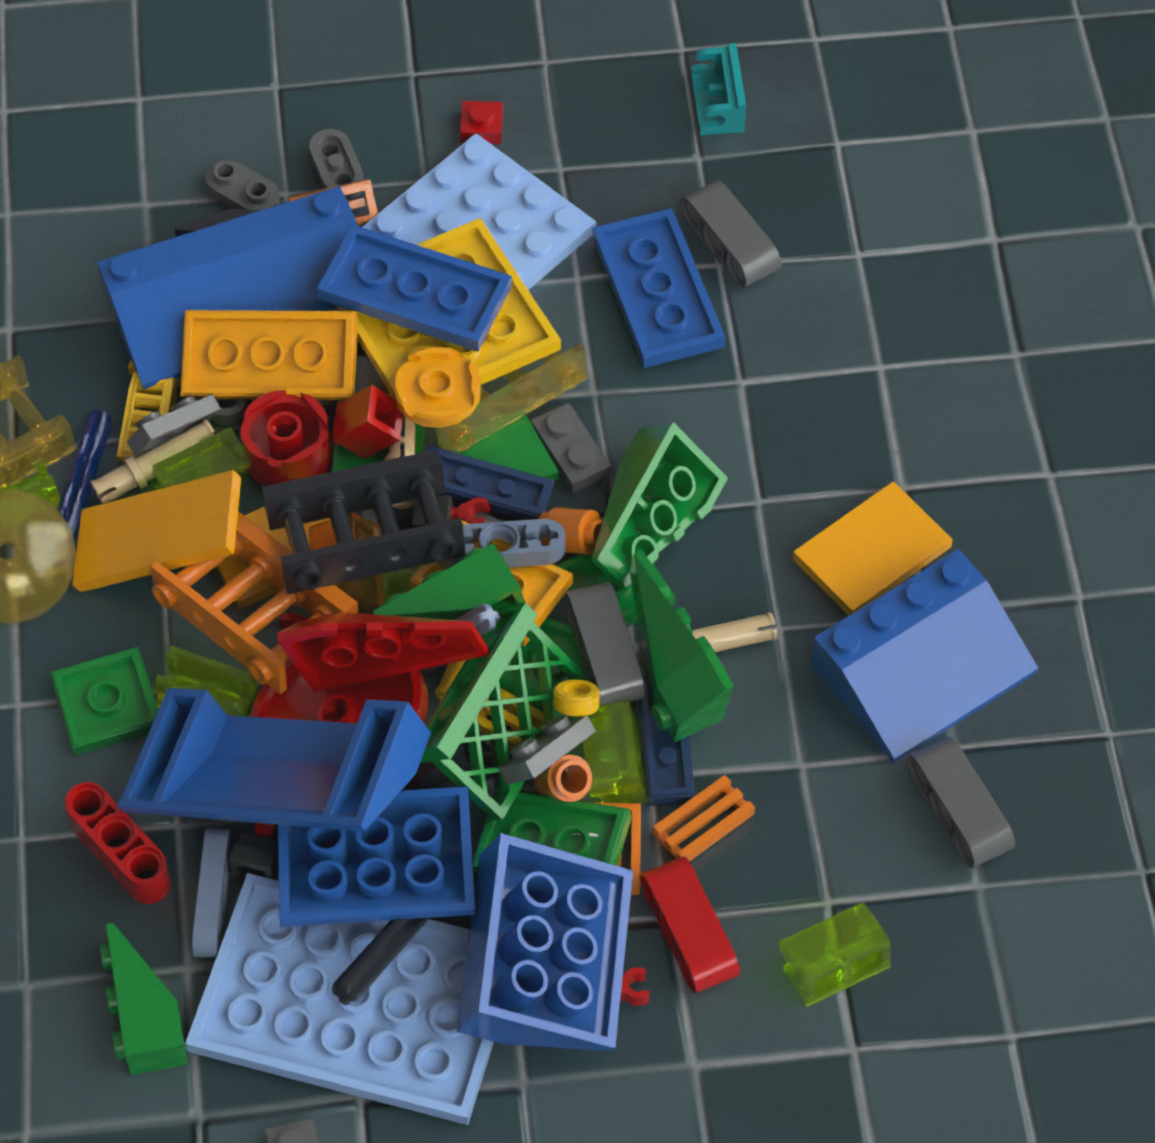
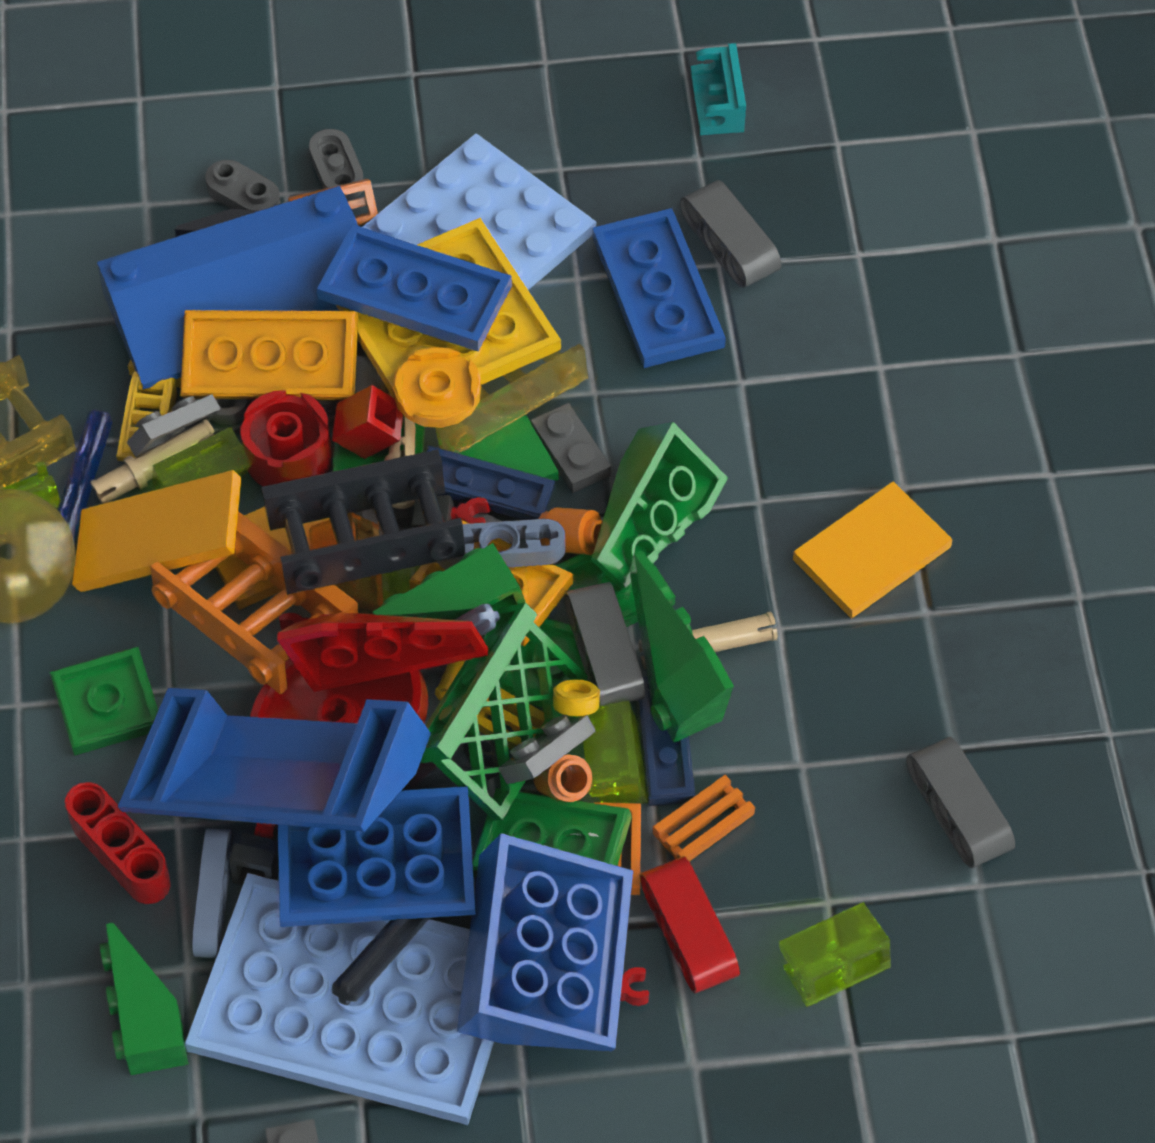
clear neon green hinge [155,645,259,717] -> none
red plate [460,101,503,144] -> none
slope [810,549,1038,764] -> none

